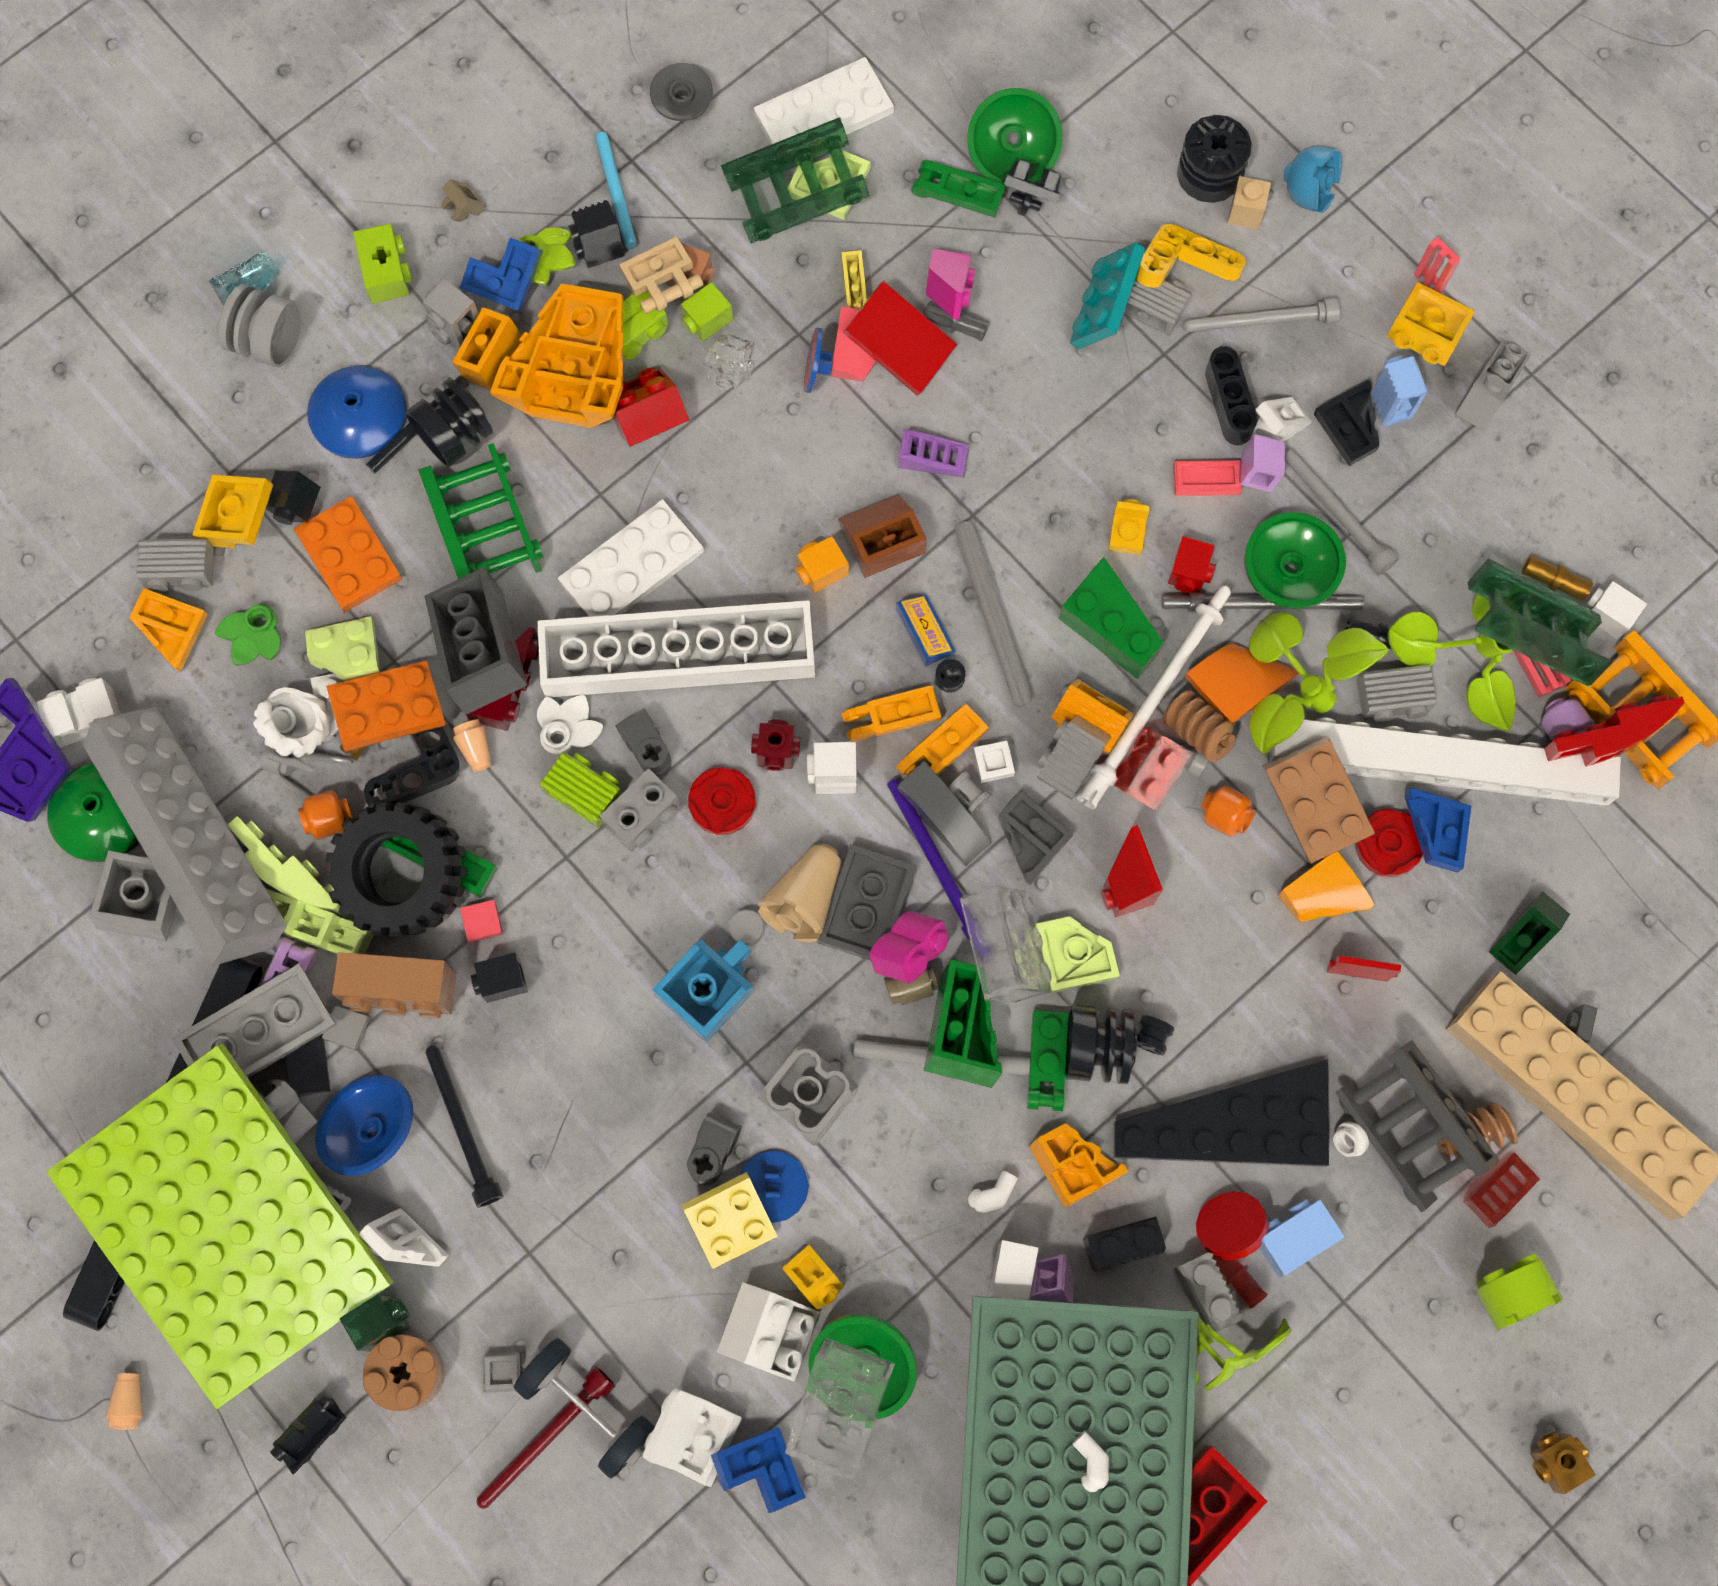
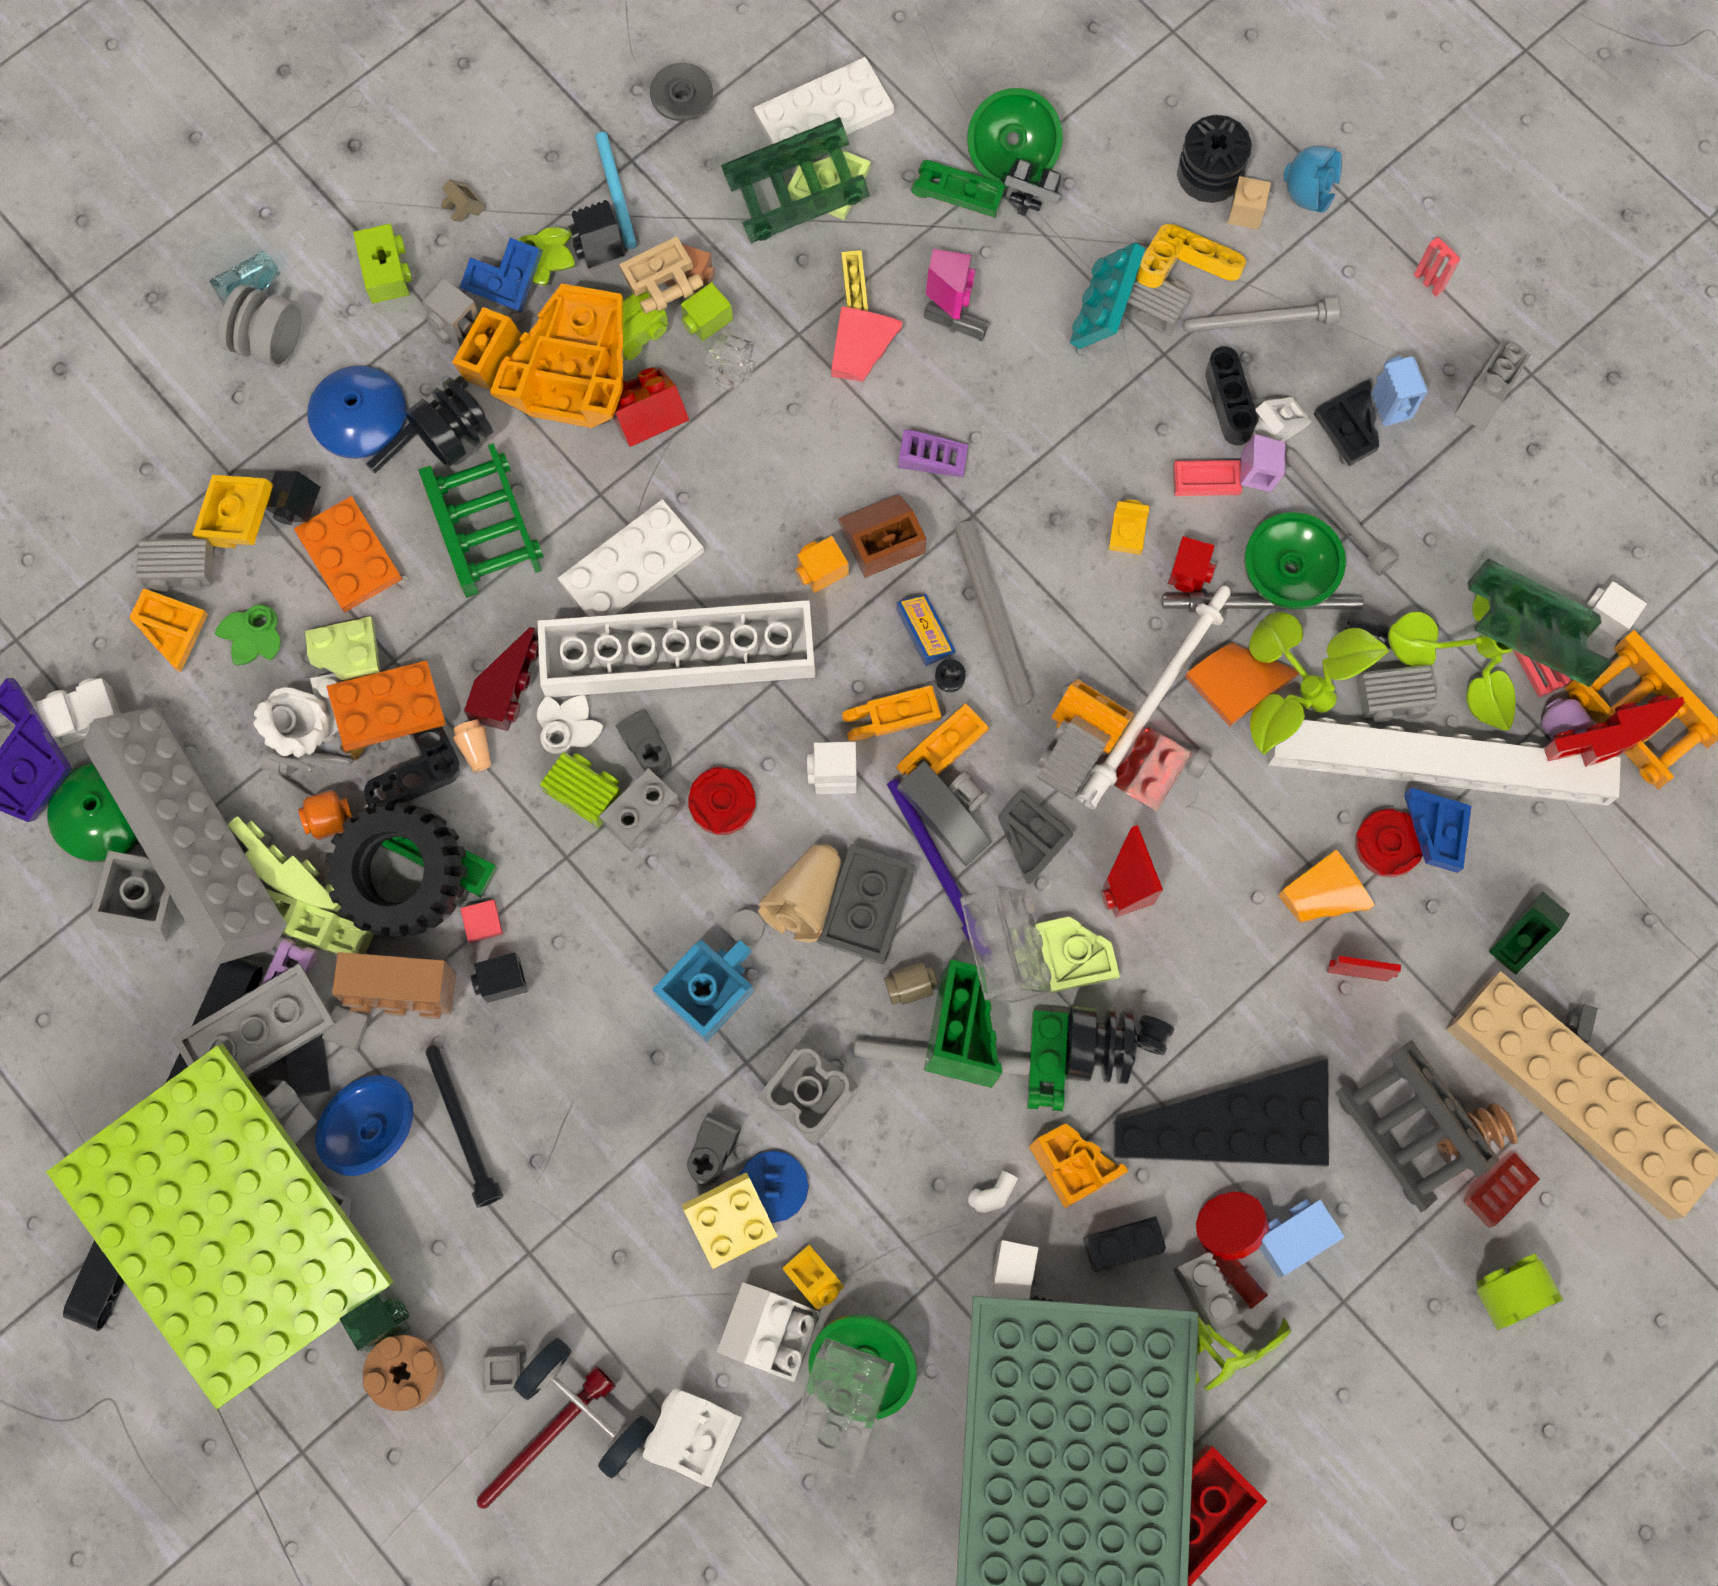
light nougat cone [105,1373,143,1430] -> none
black hinge [270,1395,347,1475] -> none
white wing [359,1208,449,1267] -> none
dark grey brick [424,567,527,714] -> none
blue plate [711,1427,806,1513] -> none
dark red brick [751,719,801,771] -> none
blue piece [803,327,833,393] -> none
red tile [842,281,957,396] -> none
dark pink brick [869,911,949,983] -> none
white plate [973,741,1015,783] -> none
lavender slope [1029,1254,1074,1303] -> none
green wedge [1059,557,1163,679] -> none
white arm [1072,1431,1109,1492] -> none
medium nougat piece [1163,690,1236,762] -> none
orange head [1201,786,1255,837] -> none
medium nougat brick [1262,736,1375,863] -> none
white plate [1333,1121,1369,1157] -> none
yellow plate [1386,282,1475,366] -> none
pearl gold pin [1521,555,1593,601] -> none
pearl gold brick [1529,1431,1596,1494] -> none

